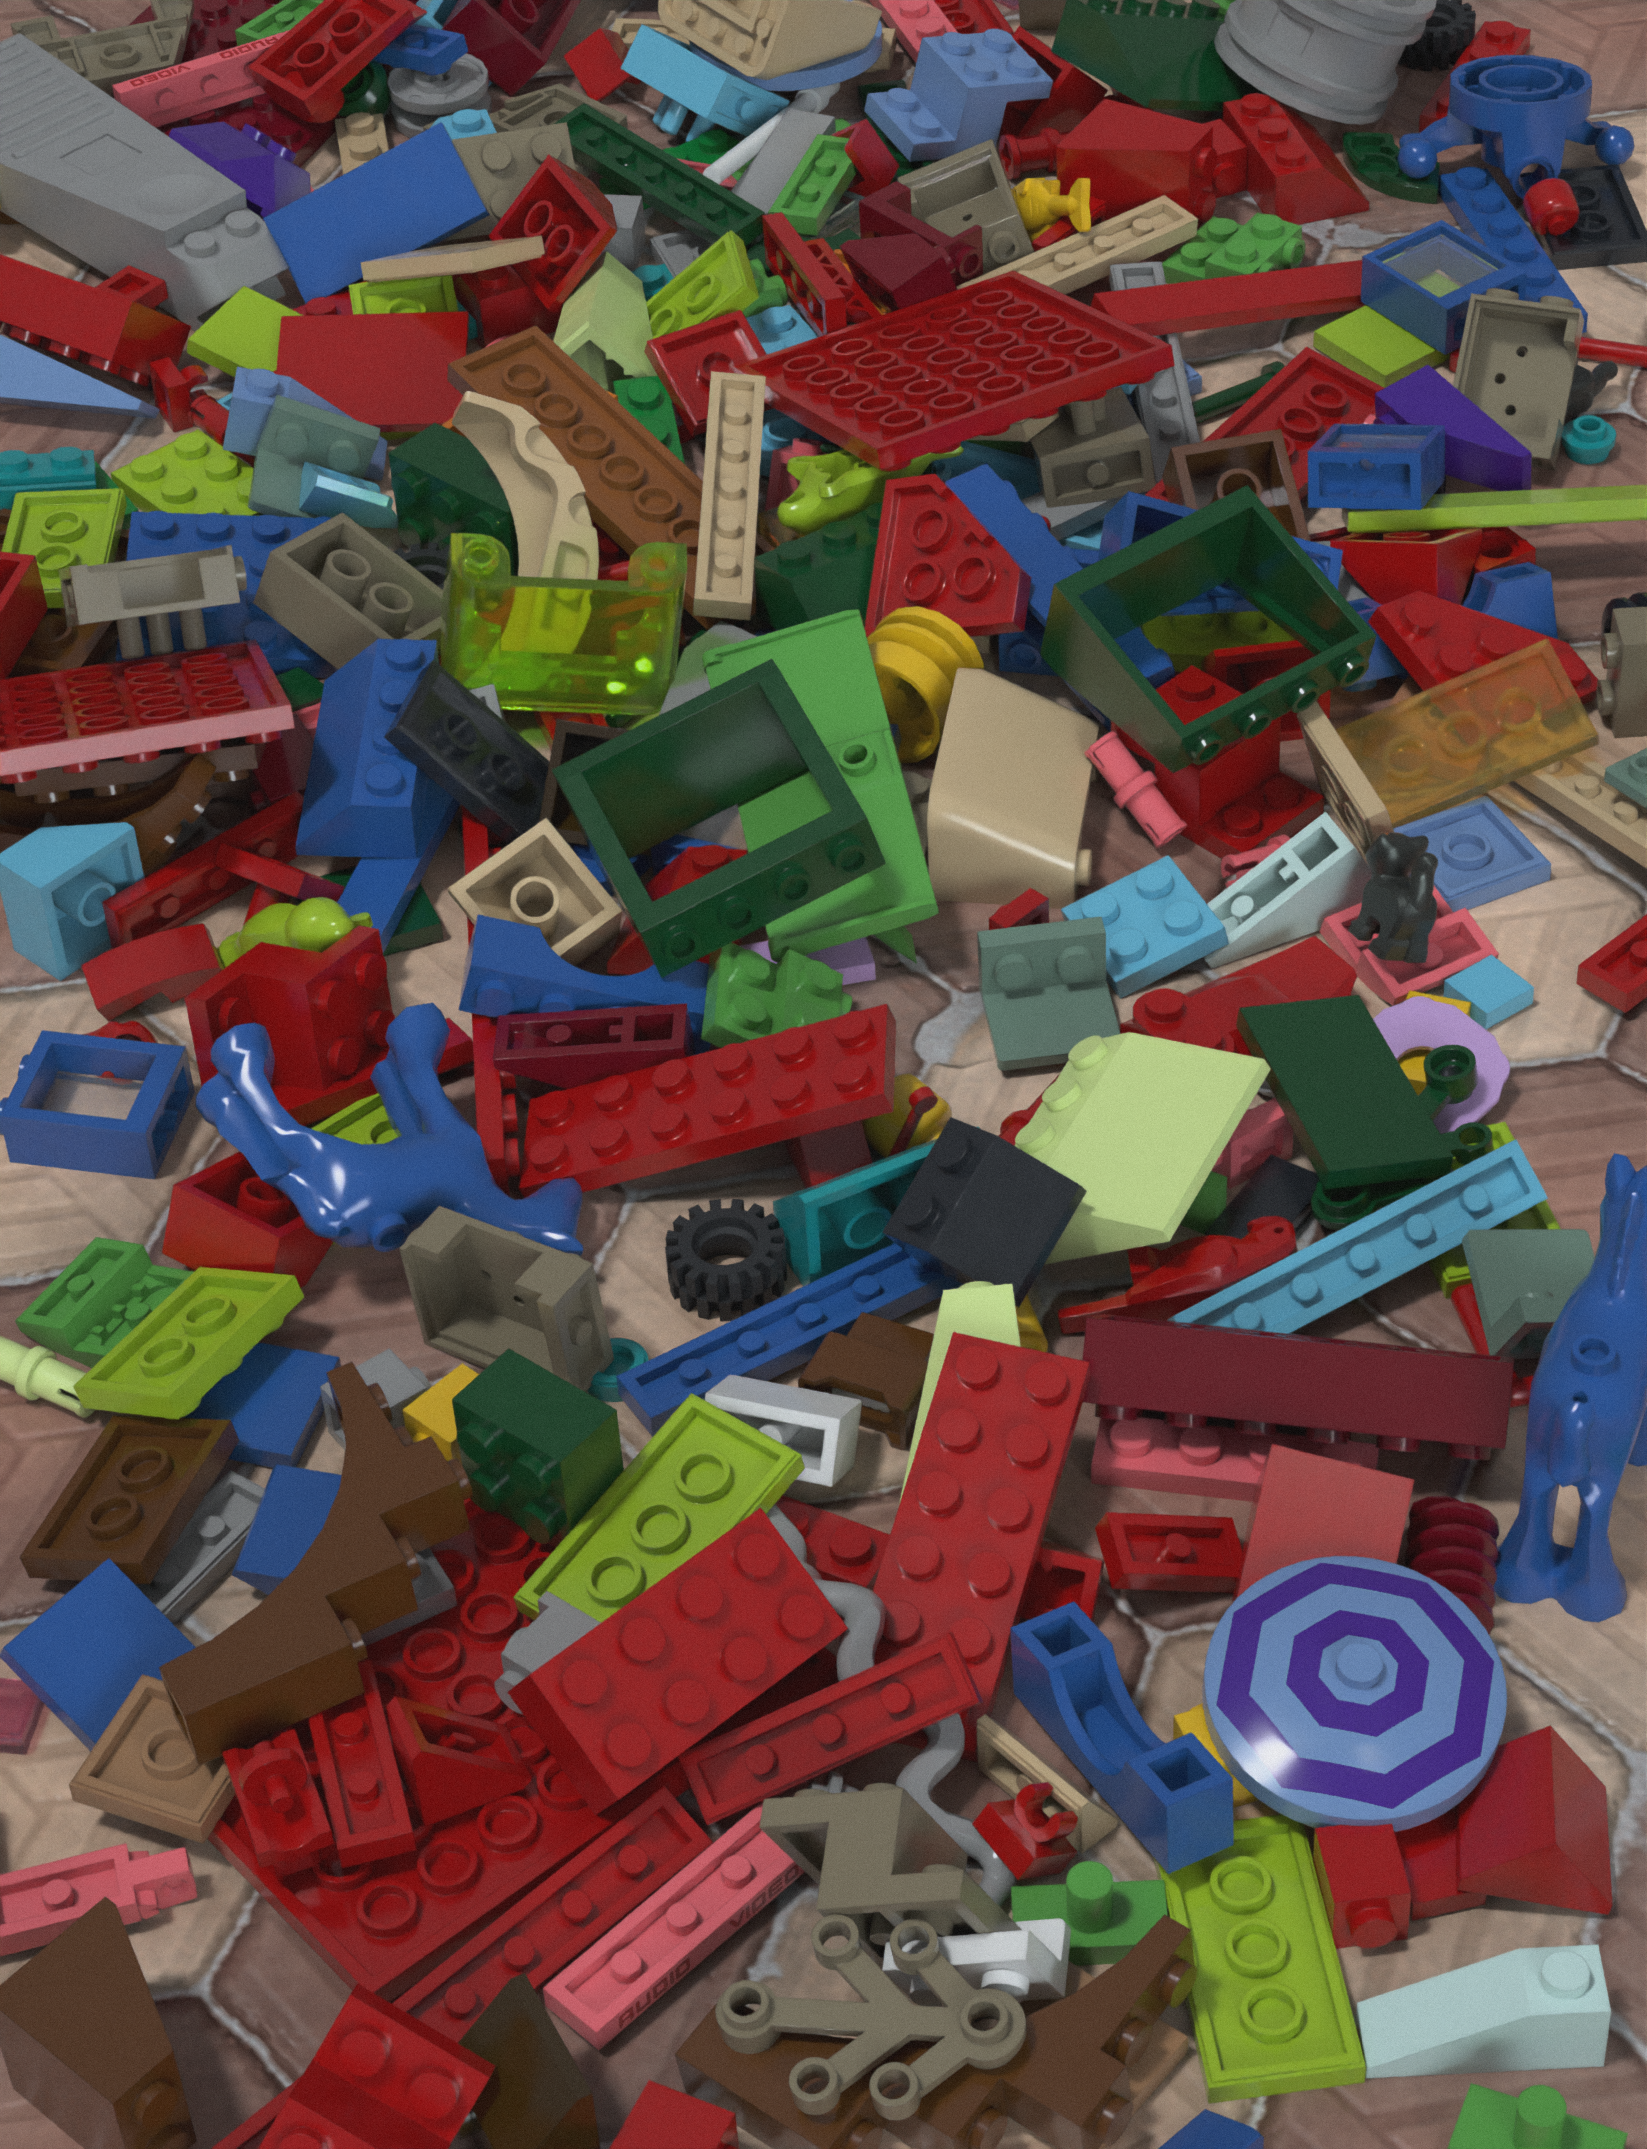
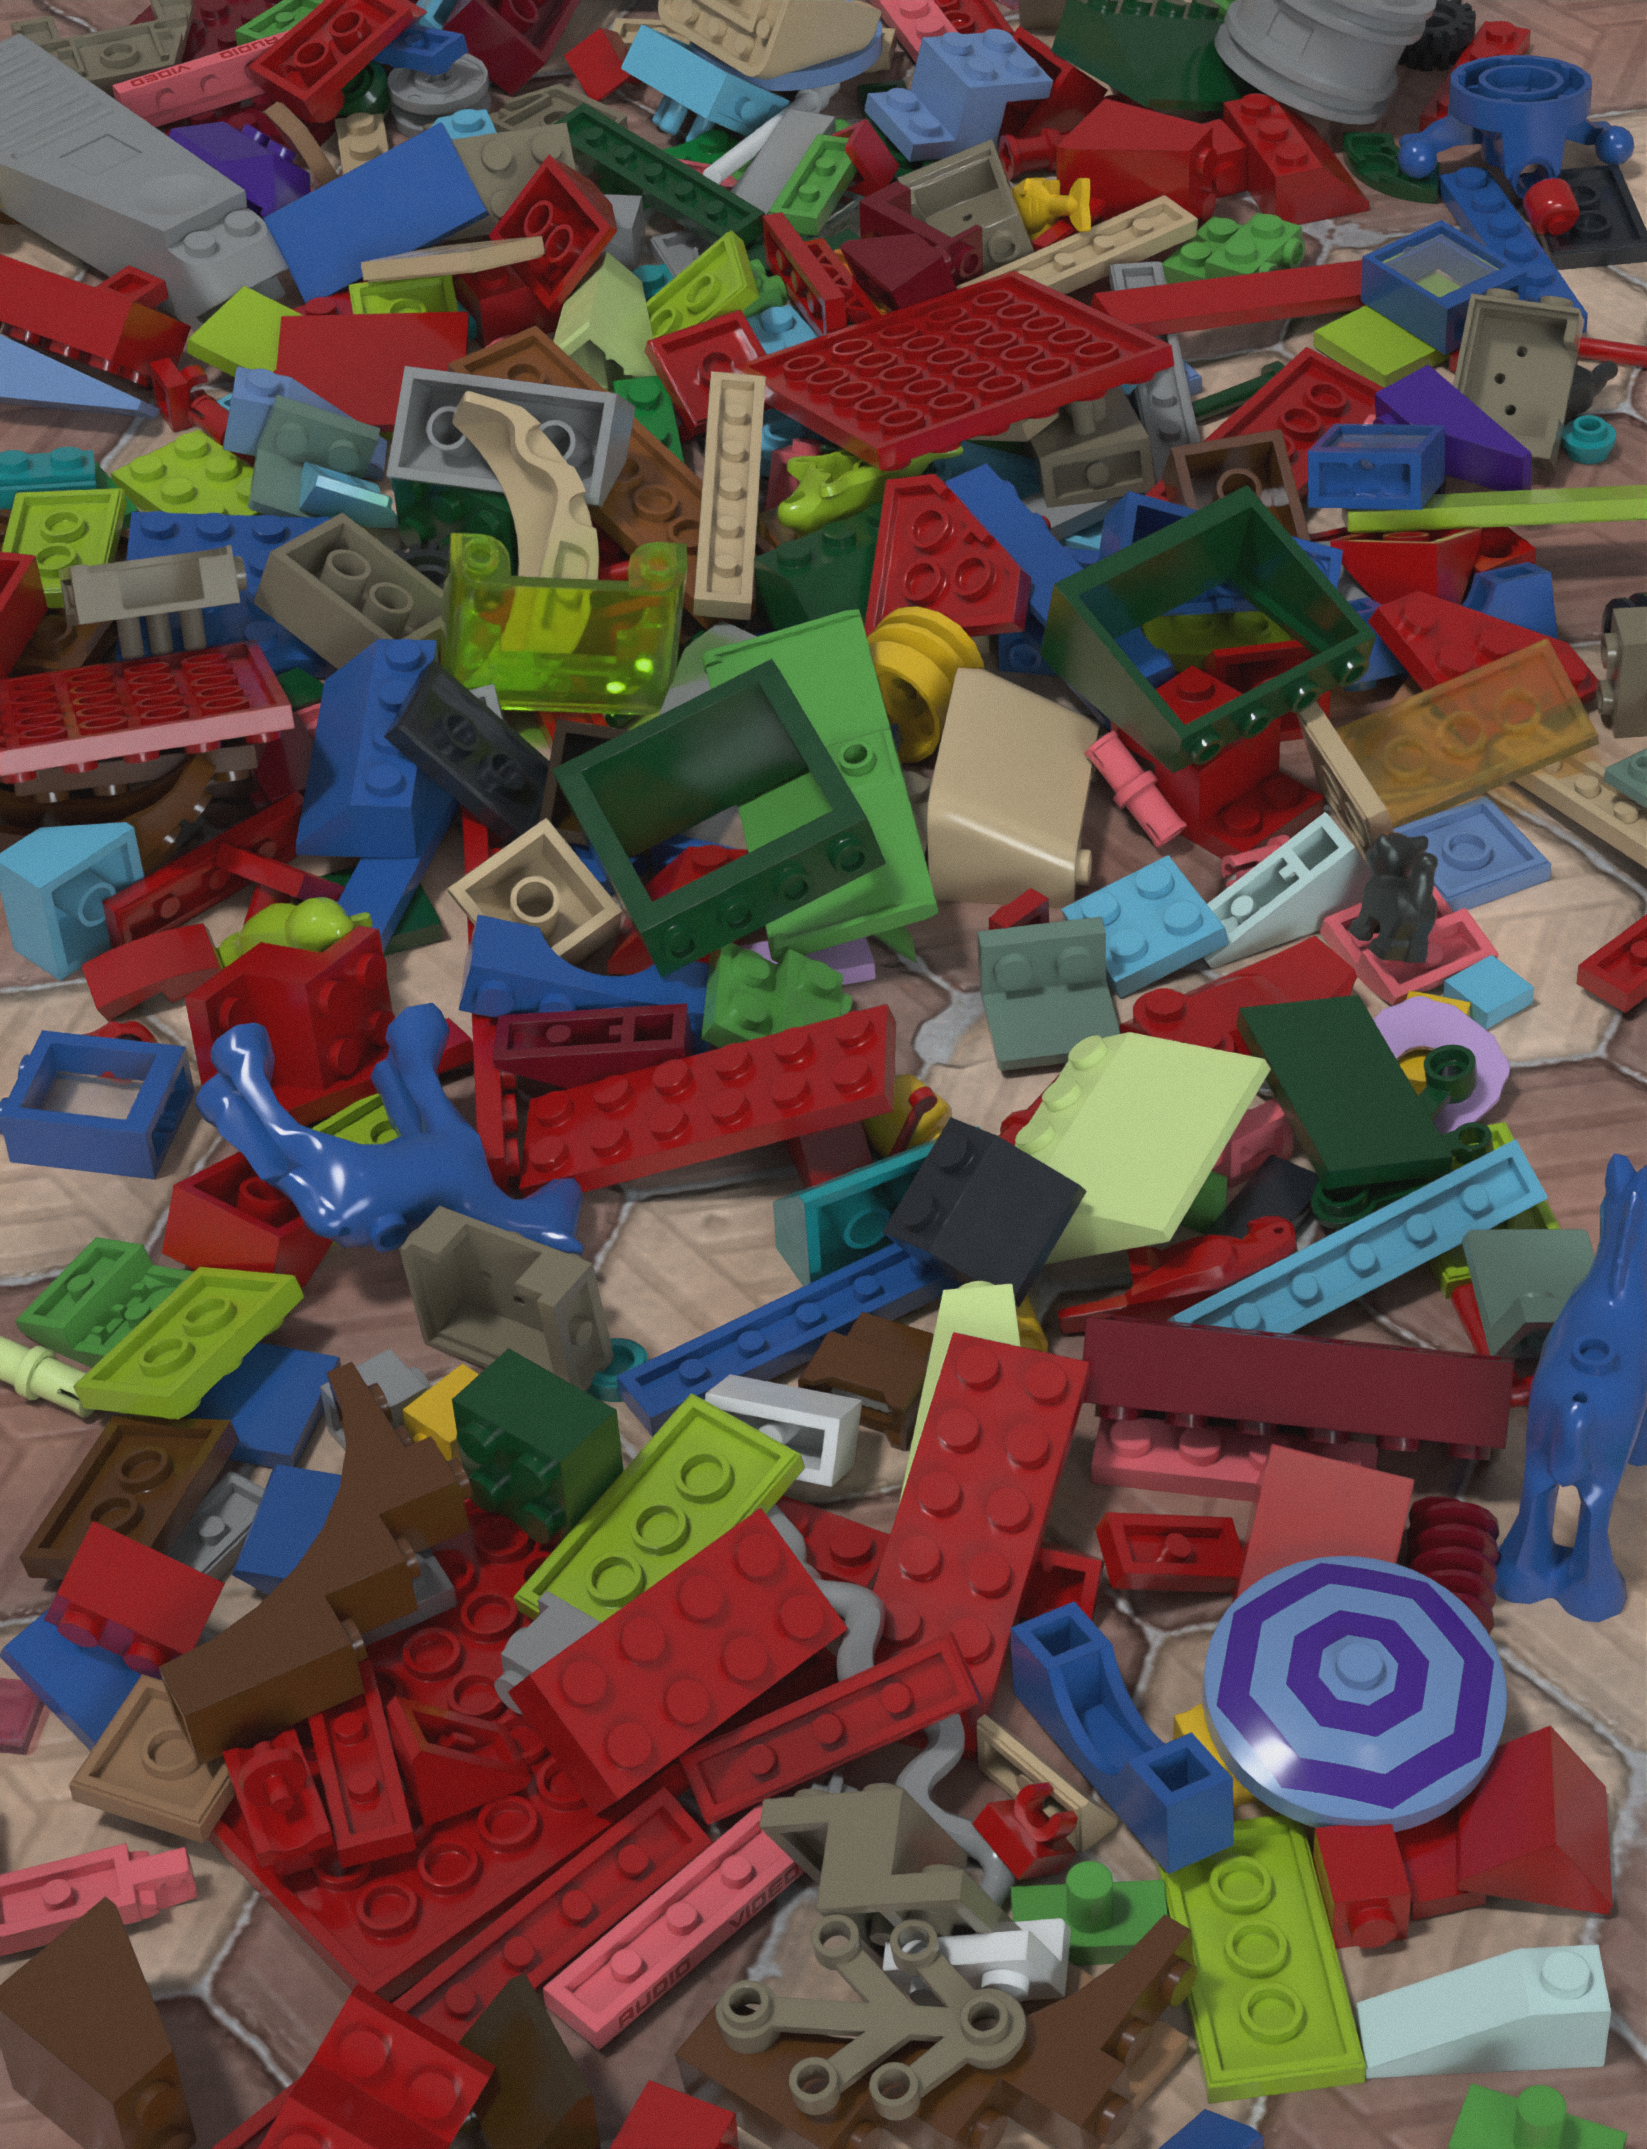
black tyre [665,1199,787,1321] -> none
none -> red brick [44,1521,225,1679]
none -> medium nougat tile [264,102,339,189]
none -> light grey slope [386,366,635,507]

